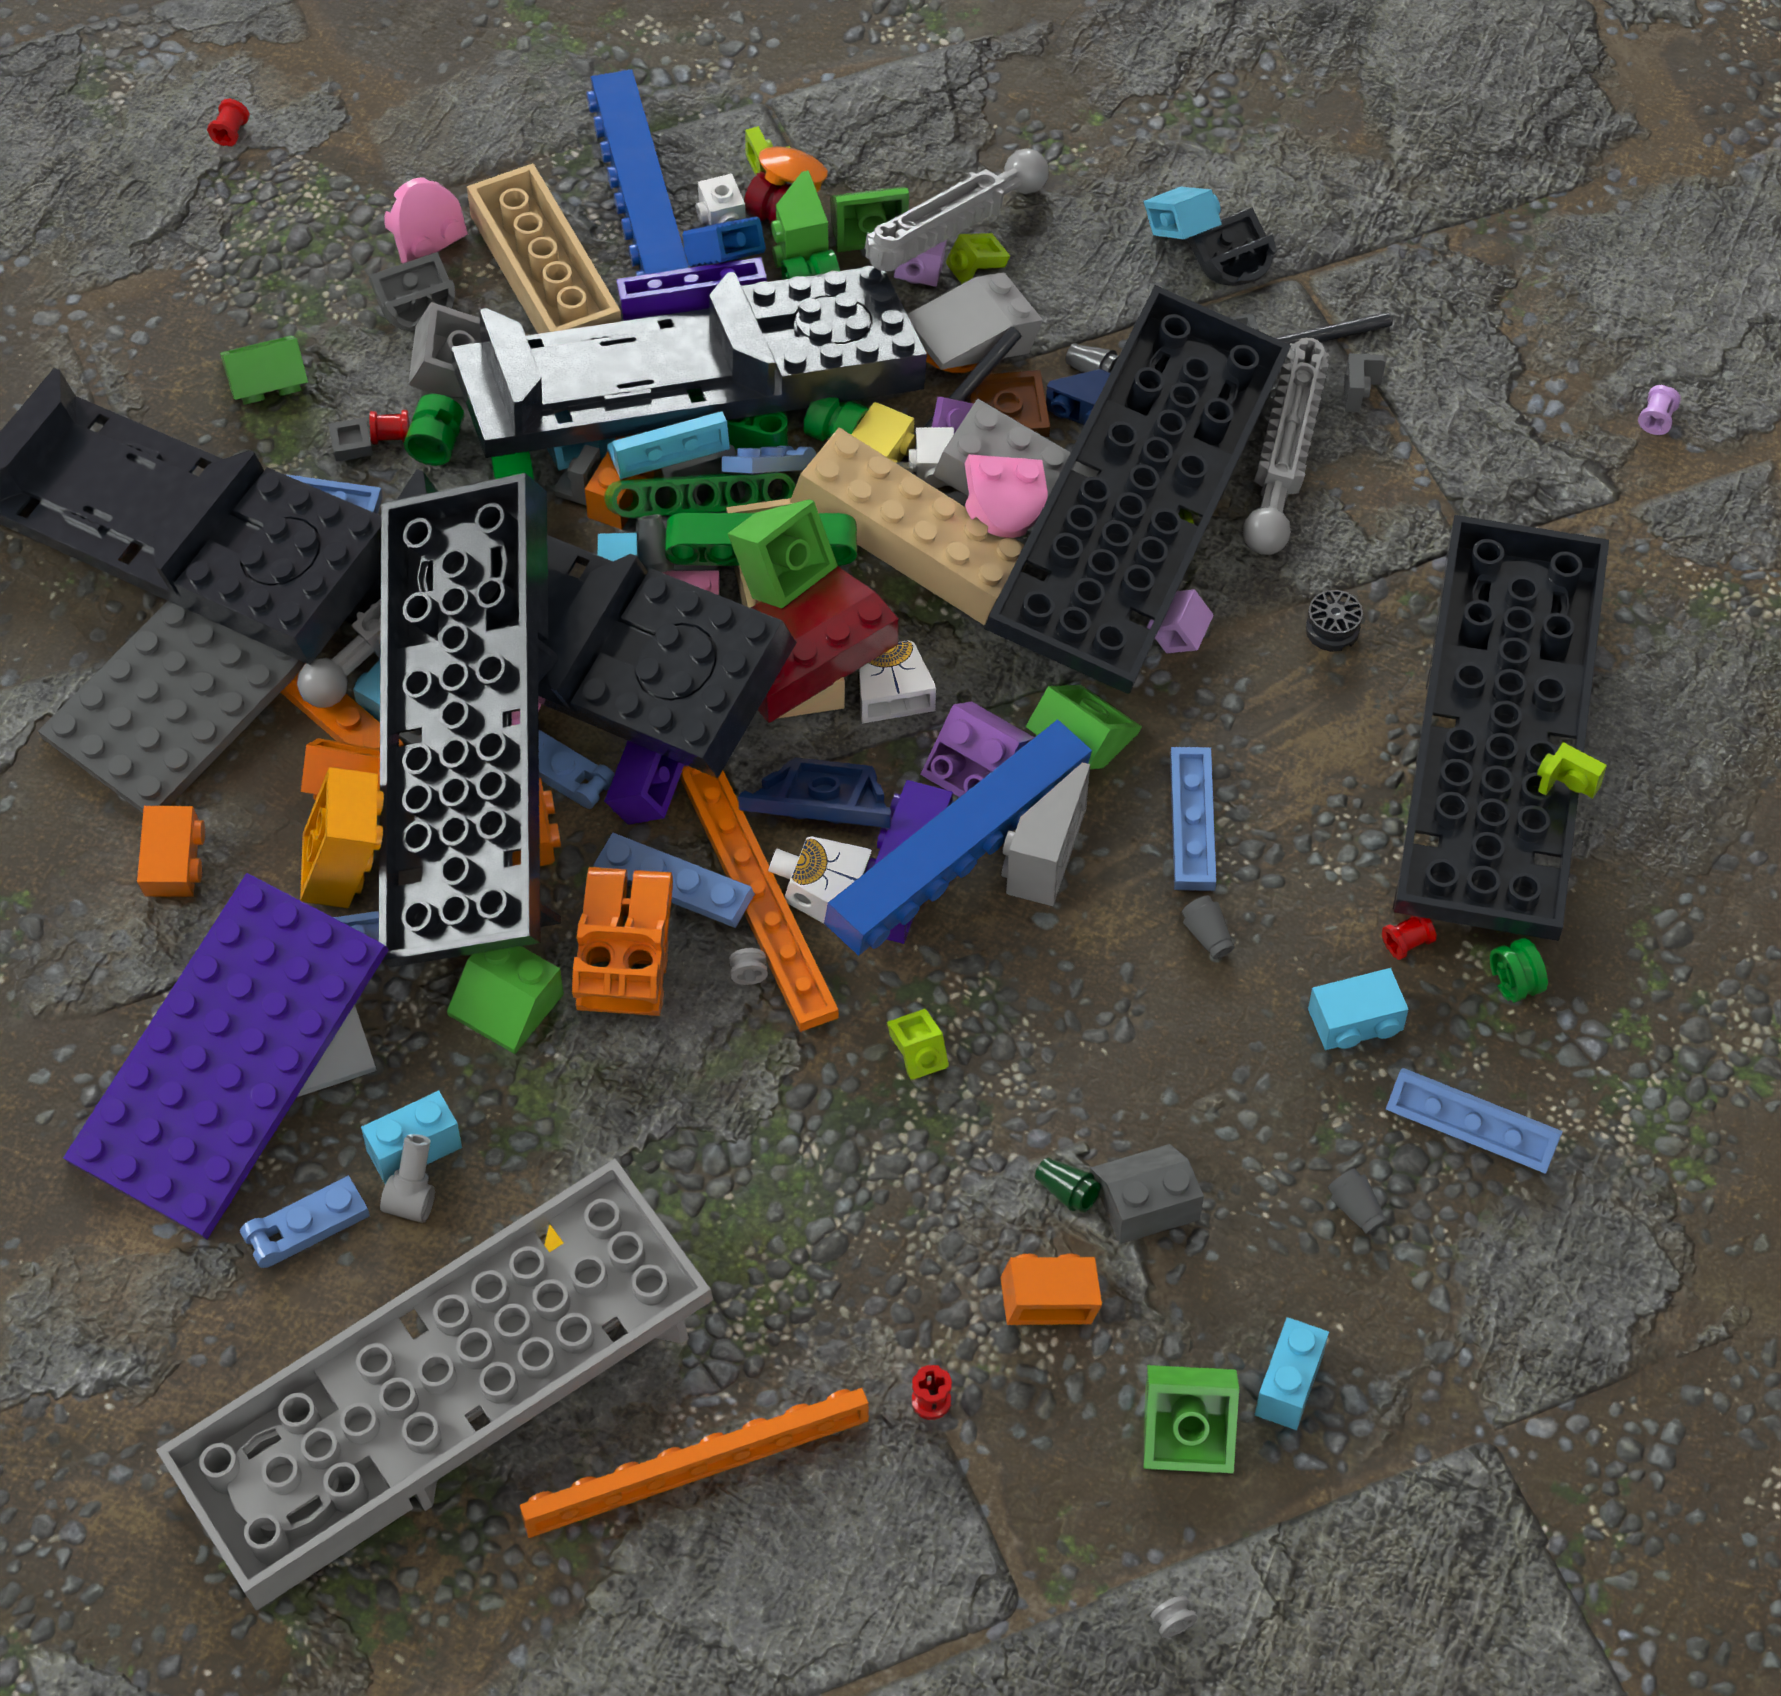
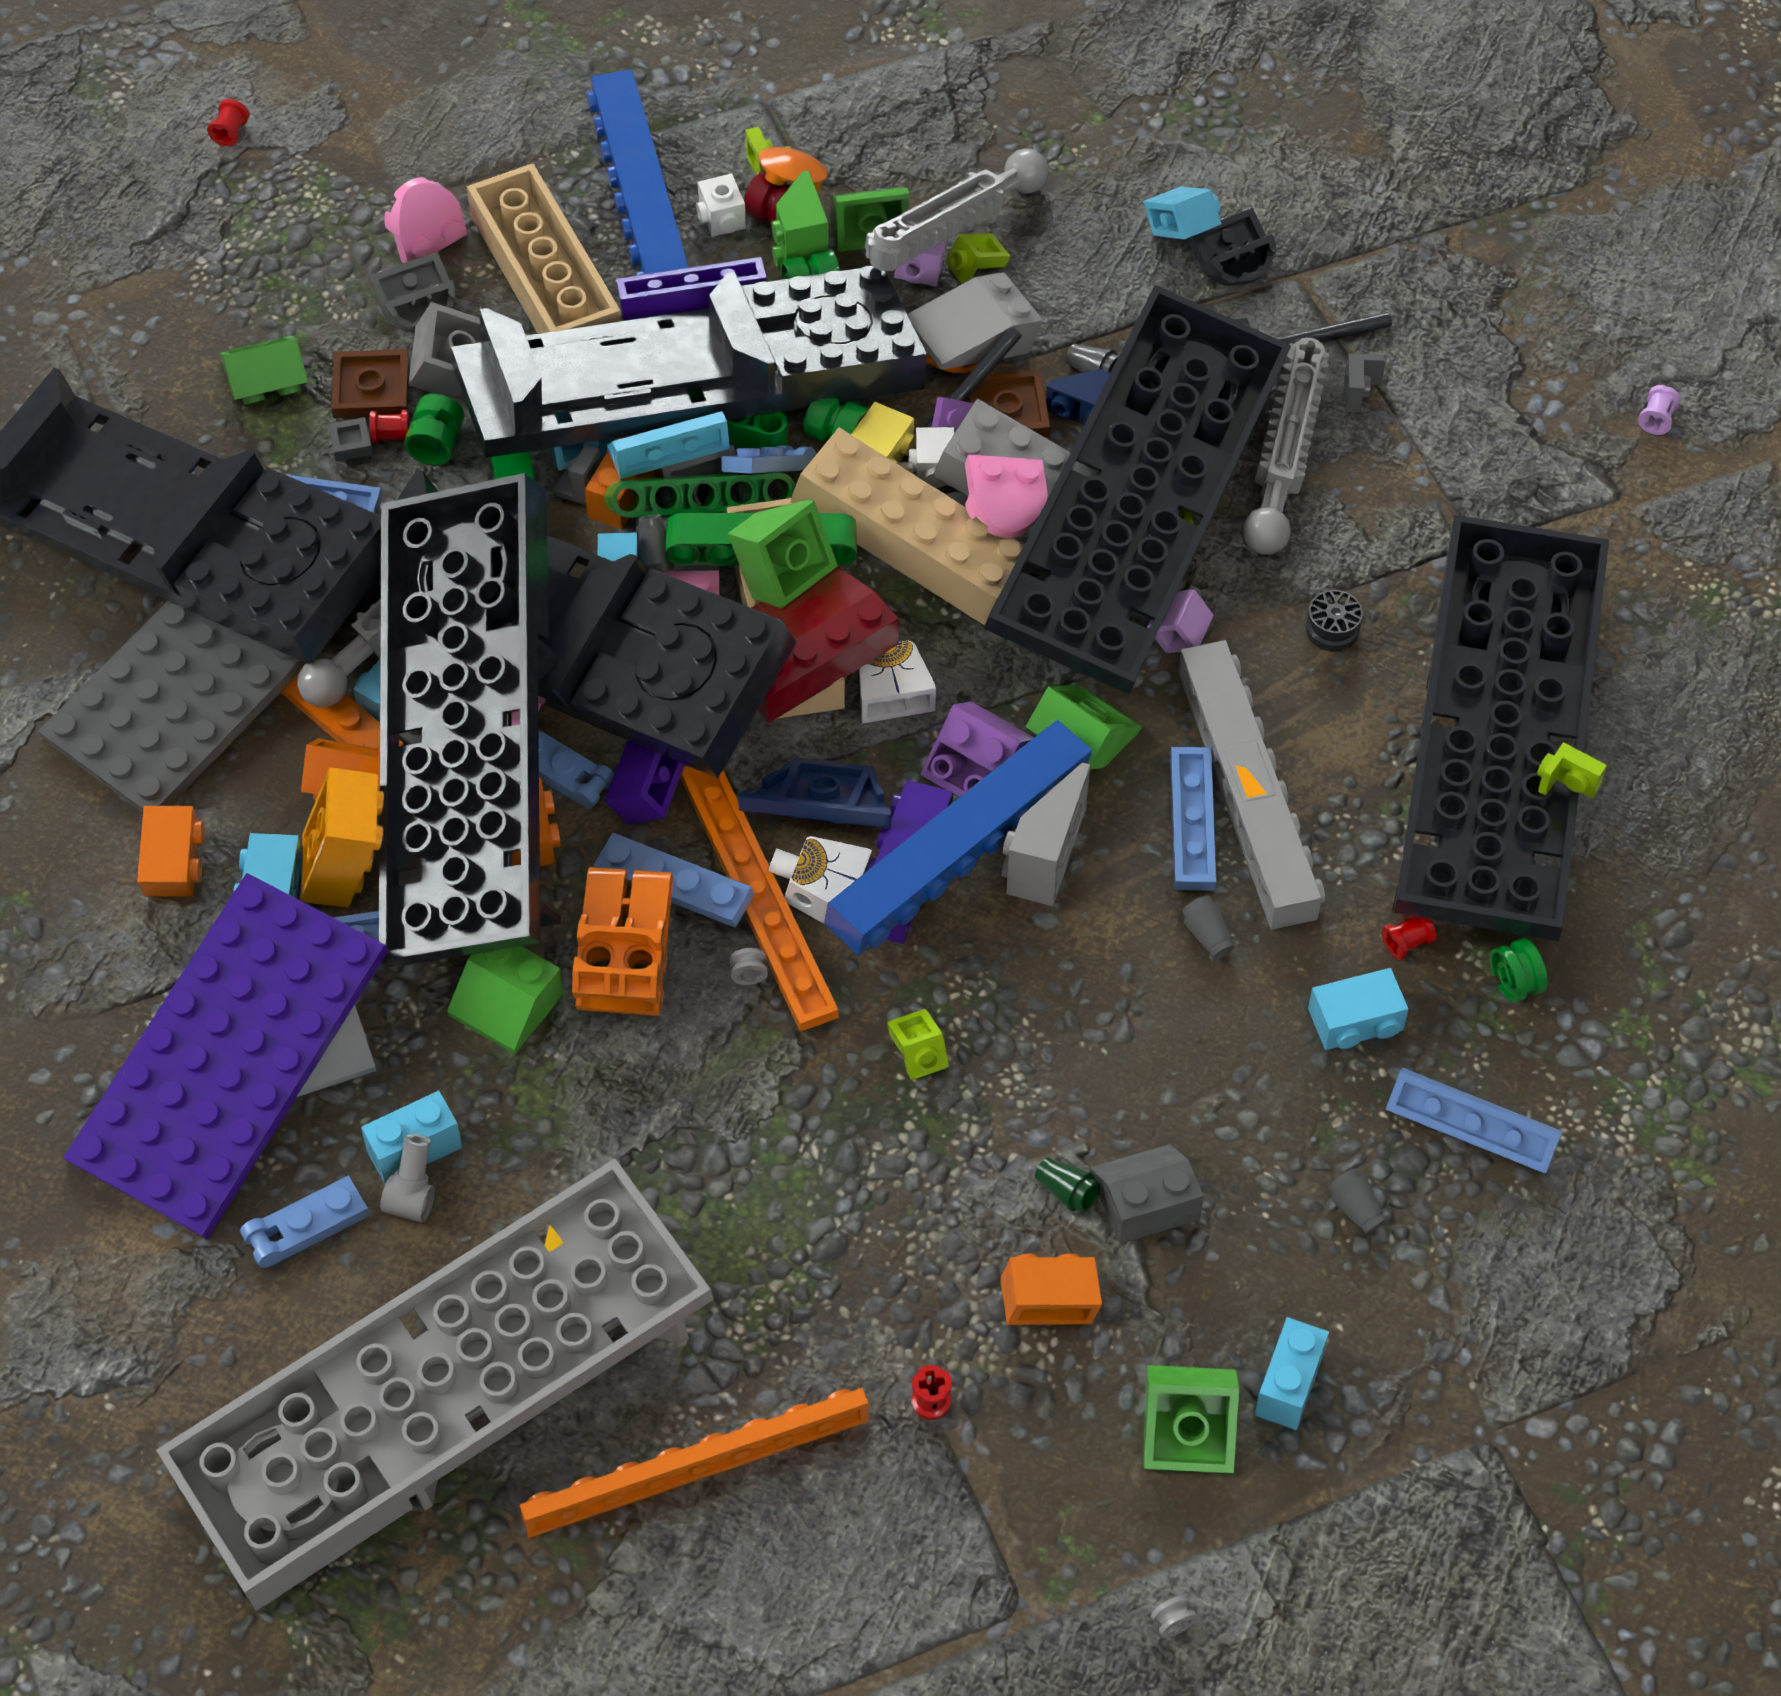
blue brick [682,217,766,267] -> none
none -> medium azure brick [233,833,302,899]
none -> reddish brown plate [331,349,409,418]
none -> light grey brick [1178,640,1325,930]

